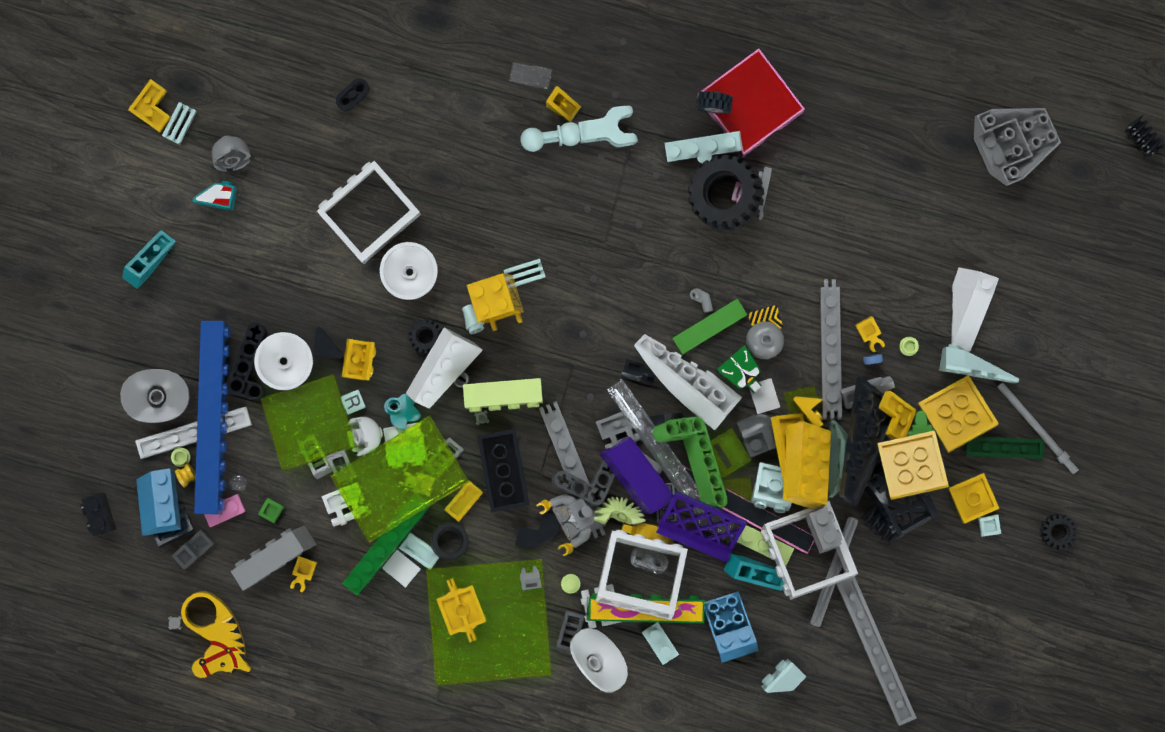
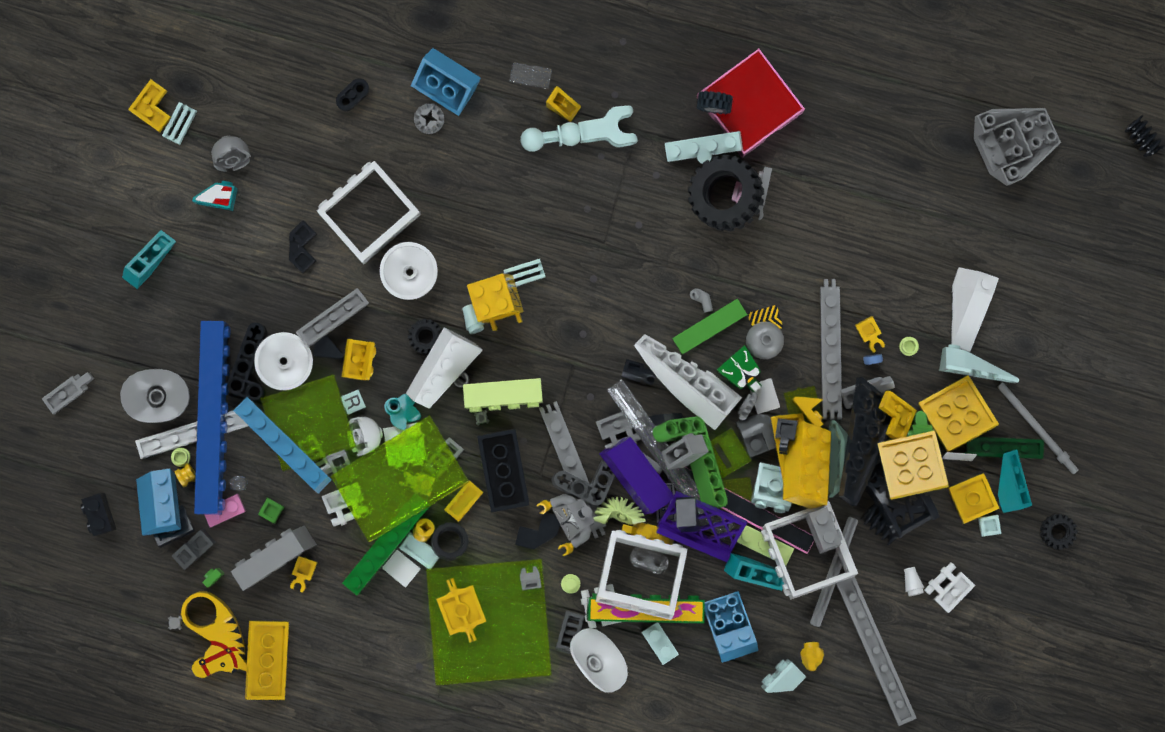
none -> light grey hinge [42,372,95,414]
none -> bright green plate [202,568,224,588]
none -> dark azure brick [233,397,331,493]
none -> yellow plate [245,621,289,700]
none -> black tile [289,220,317,274]
none -> light grey plate [296,288,369,348]
none -> dark azure slope [411,48,481,116]
none -> yellow wheel [412,519,435,542]
none -> light grey gear [414,104,444,134]
none -> light grey brick [661,433,709,470]
none -> slope [676,496,701,533]
none -> light grey gear [738,392,758,421]
none -> black plate [775,418,798,455]
none -> yellow rock [800,642,824,671]
none -> white cone [904,567,924,597]
none -> white plate [924,562,975,613]
none -> white sticker [942,452,977,461]
none -> teal slope [998,450,1032,513]

